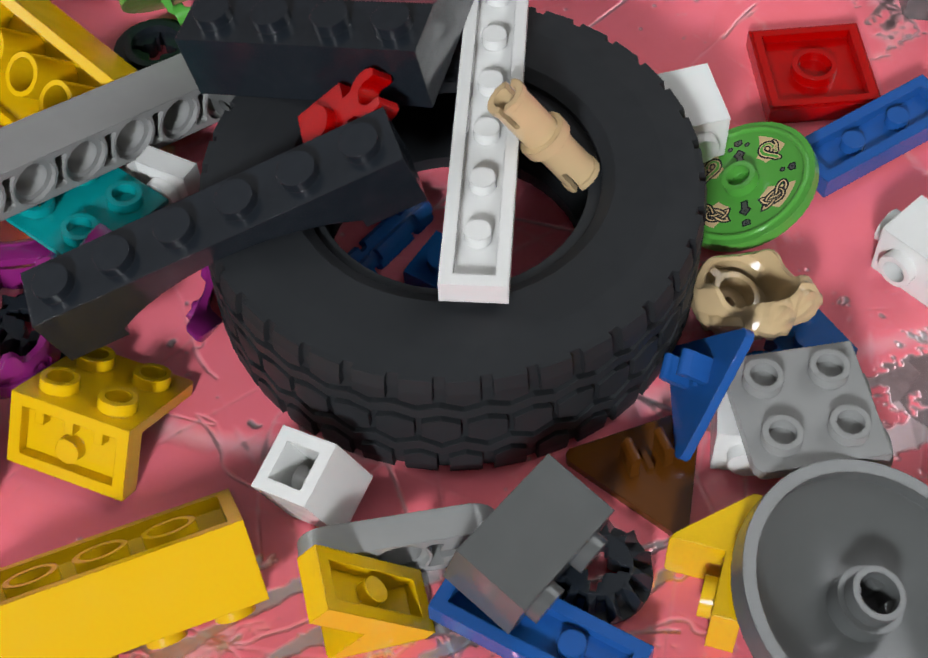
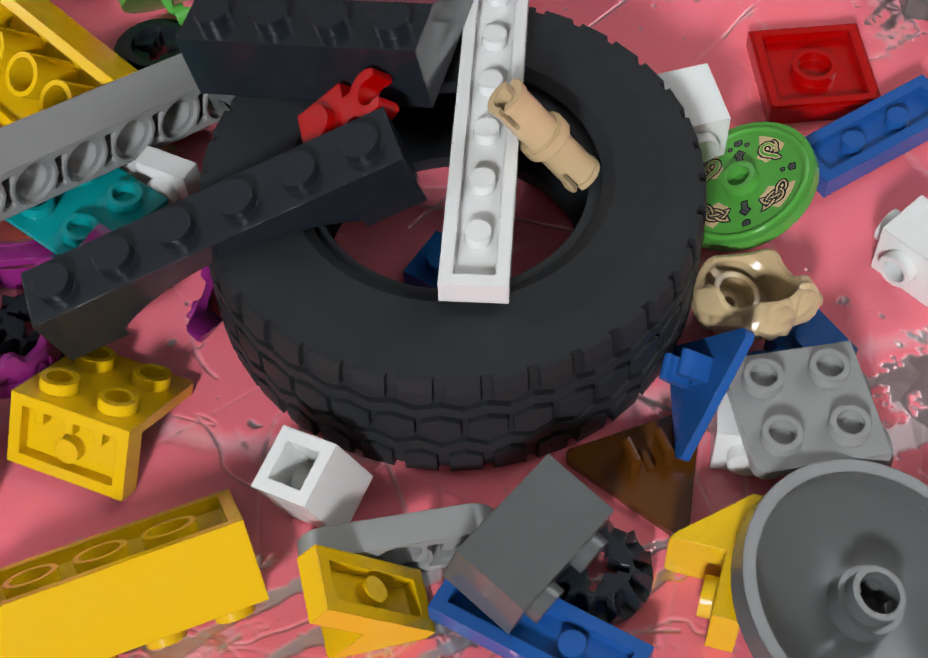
blue axle [347,200,434,274] -> none

